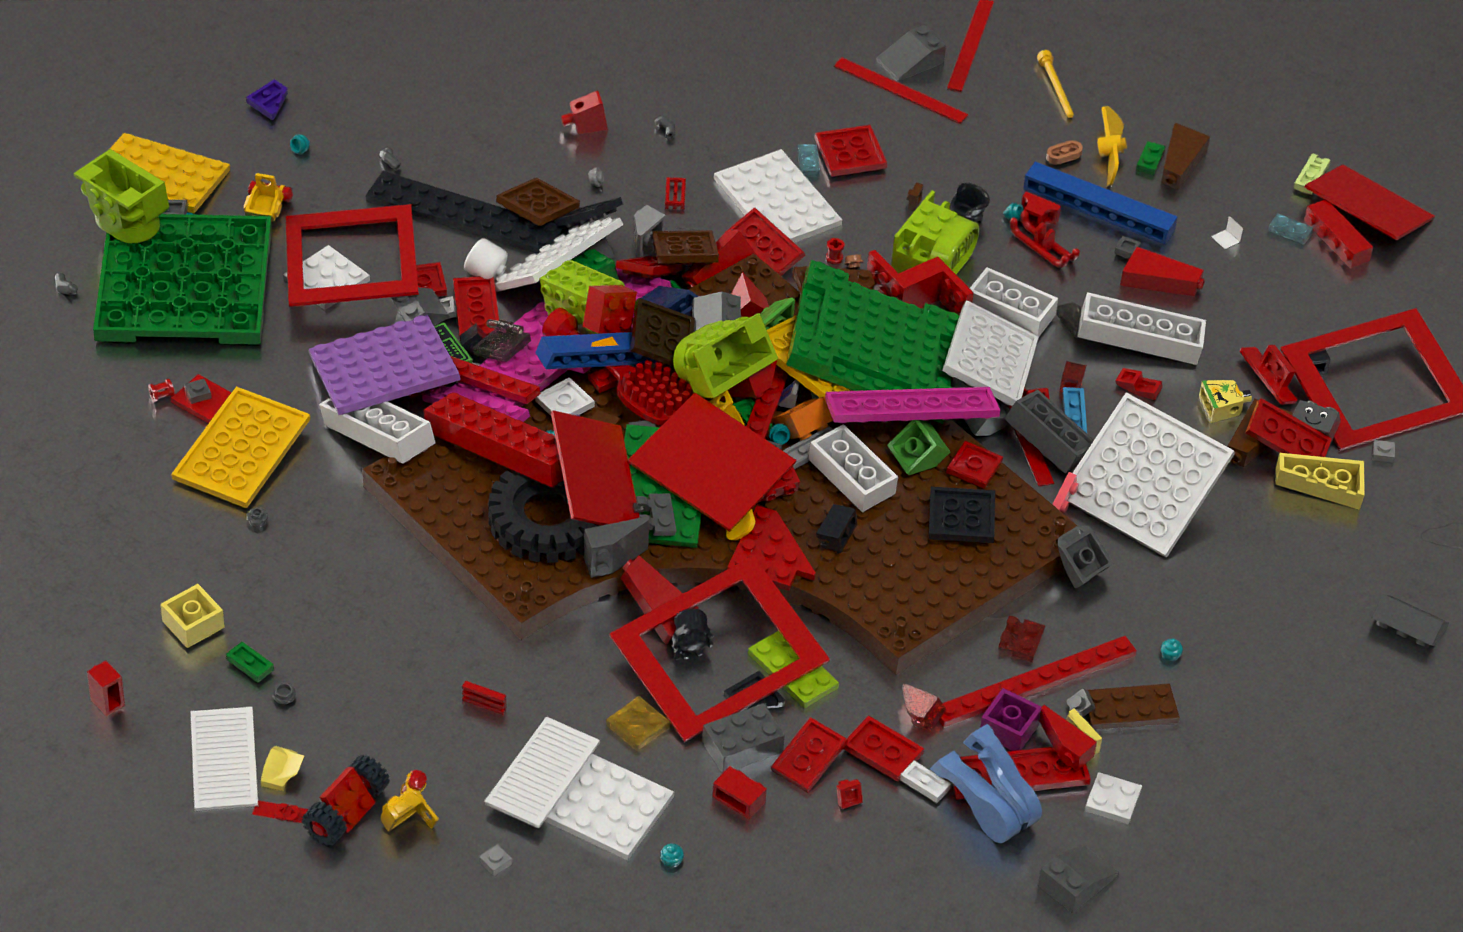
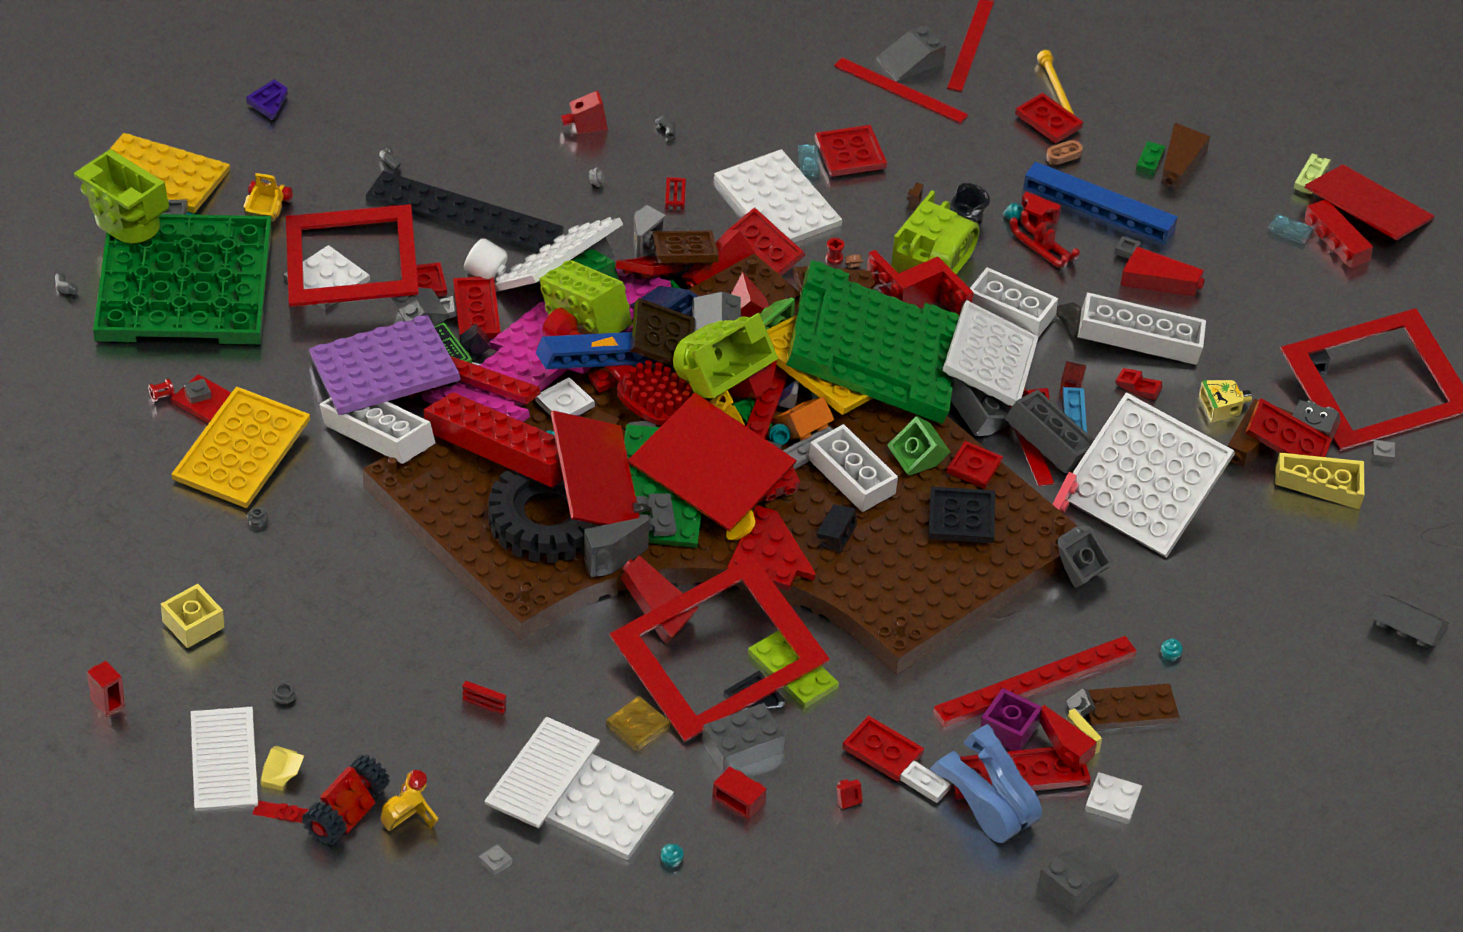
green plate [226,642,274,683] -> none
teal plate [290,134,310,154] -> none
clear smoke plate [473,319,531,362] -> none
reddish brown plate [496,177,580,226] -> none
black plate [554,197,623,228] -> none
red brick [583,285,637,333] -> none
black hair [672,609,714,659] -> none
red tile [771,717,848,793] -> none
dark pink plate [825,387,1000,423] -> none
clear red slope [902,683,946,731] -> none
clear red plate [999,616,1046,662] -> none
yellow piece [1098,106,1127,187] -> none
white sticker [1211,216,1243,249] -> none
red bracket [1239,345,1297,405] -> none
none -> red plate [1015,92,1083,143]

